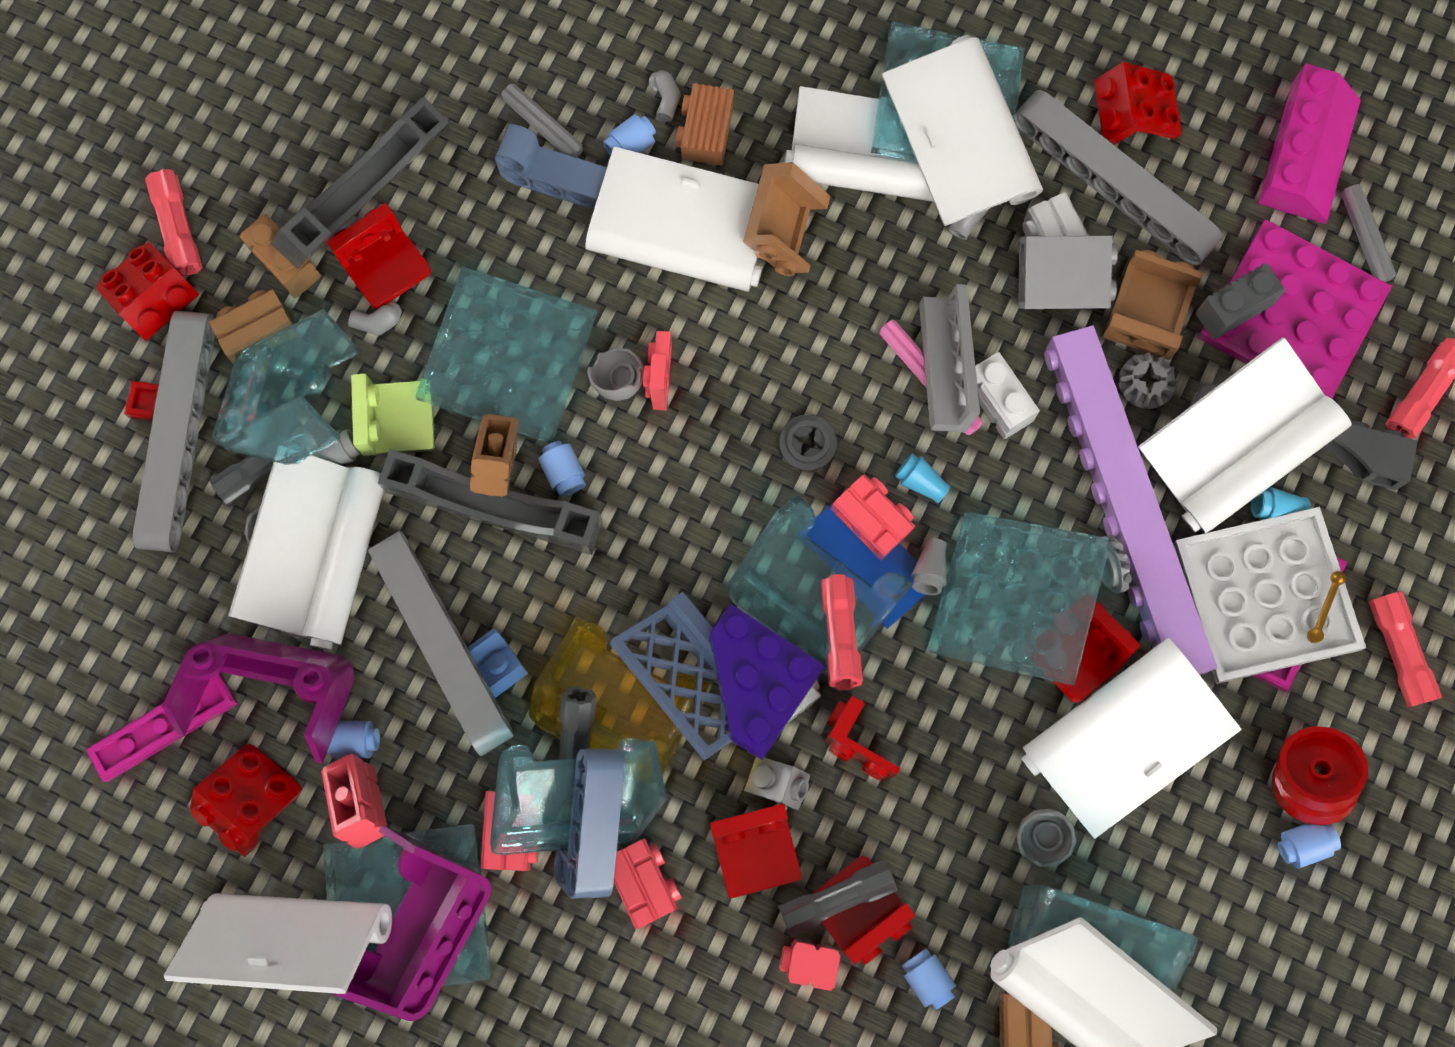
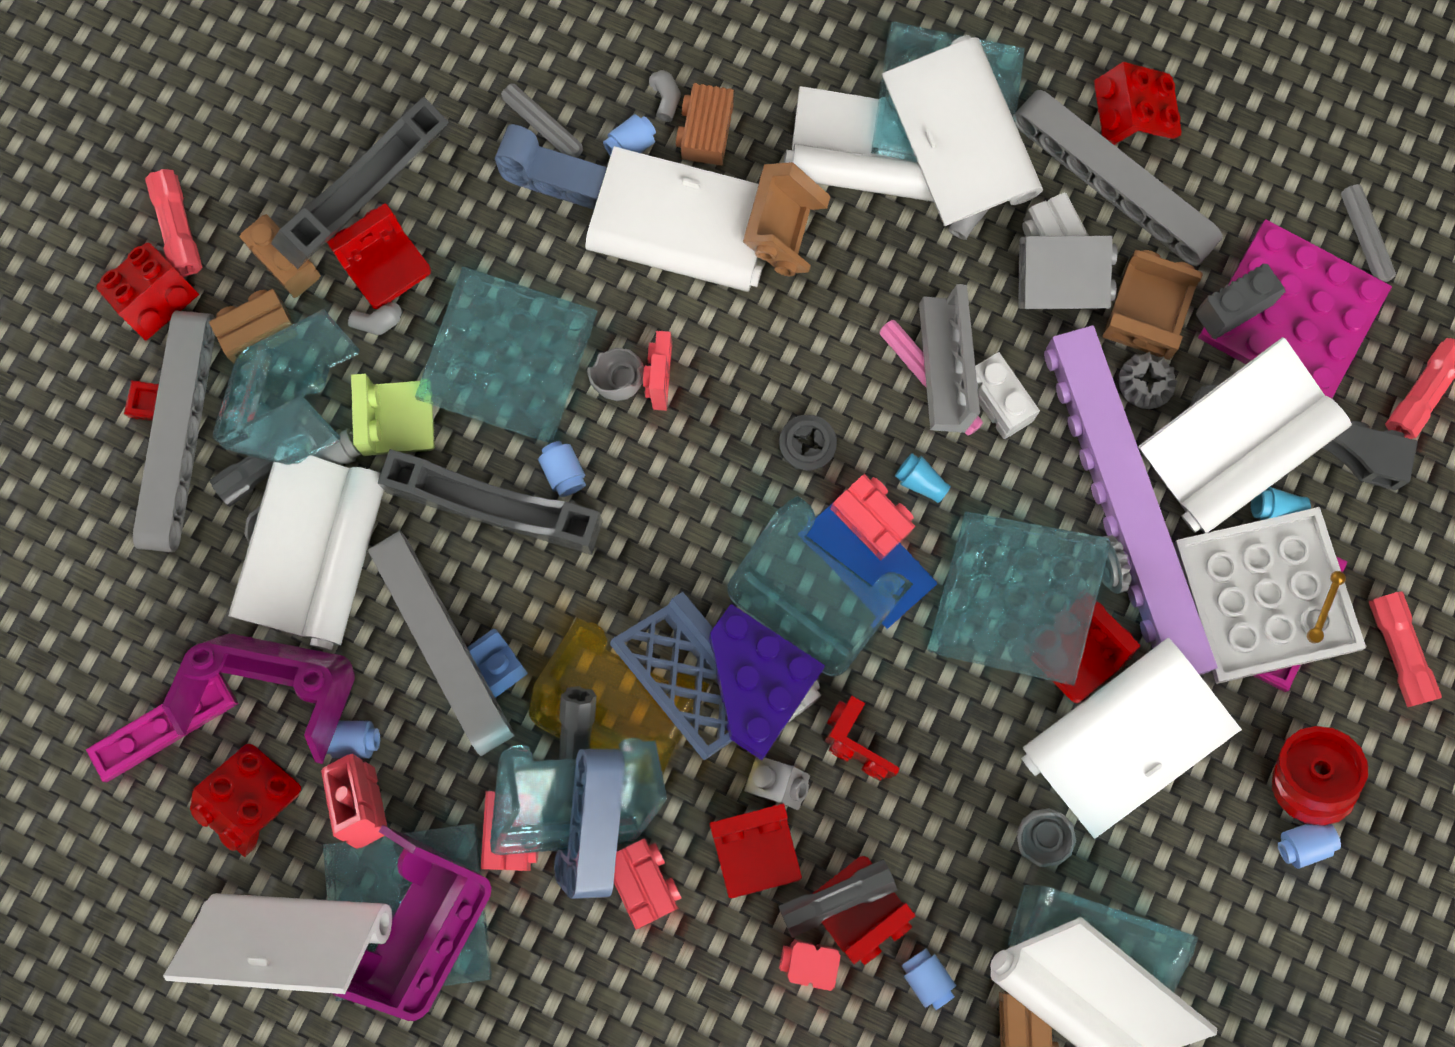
medium nougat brick [470,414,519,497] -> none
coral axle [821,574,863,690] -> none
light grey cone [910,538,947,595] -> none
dark pink slope [1257,63,1360,224] -> none

